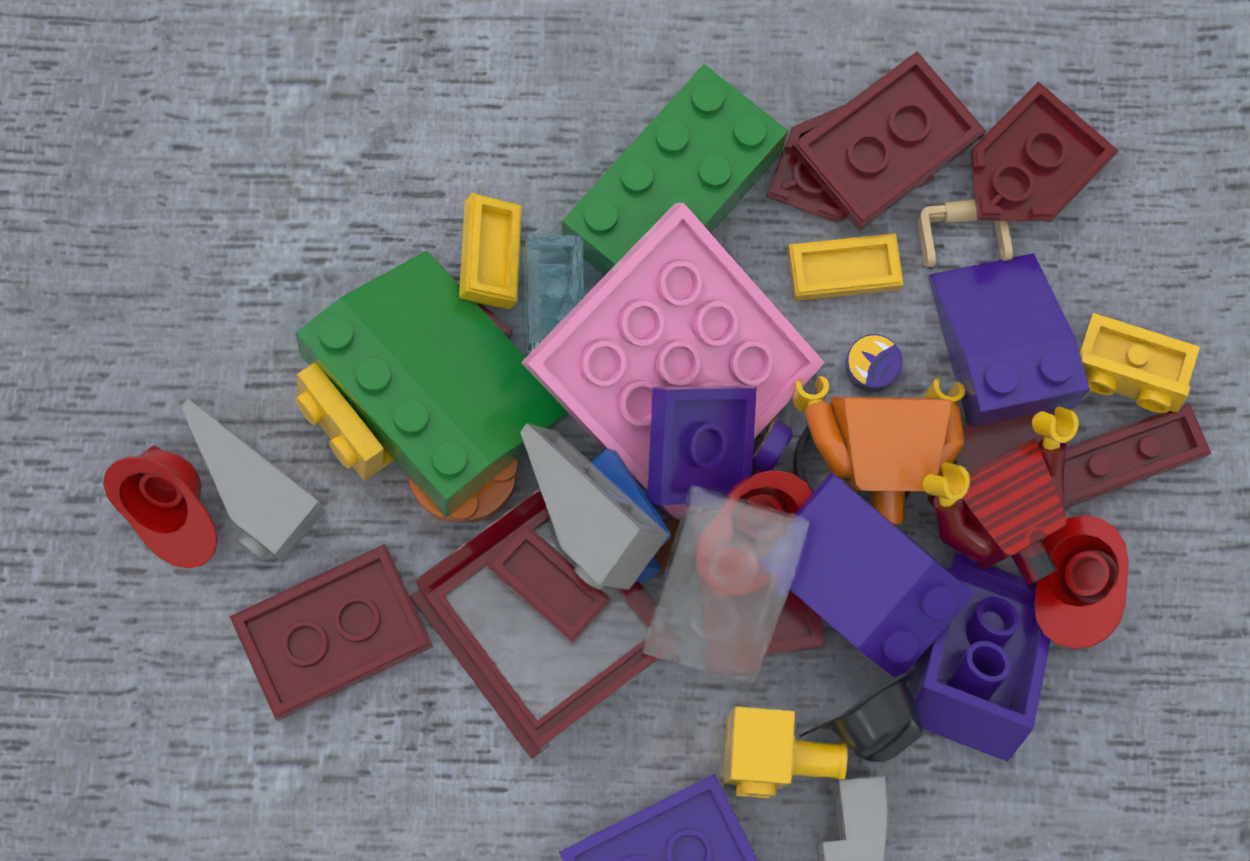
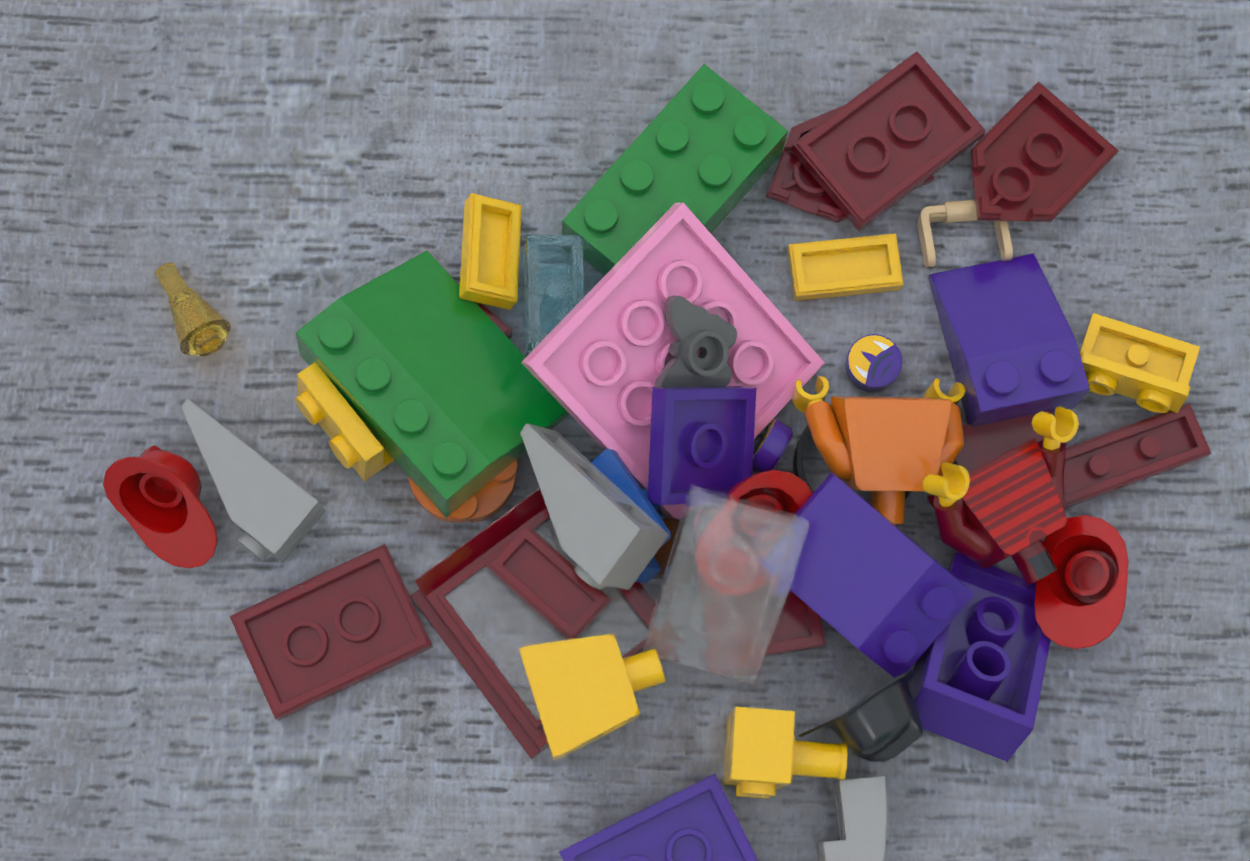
none -> clear yellow cone [155,262,231,356]
none -> yellow torso [519,634,666,761]
none -> dark grey animal [654,295,737,387]

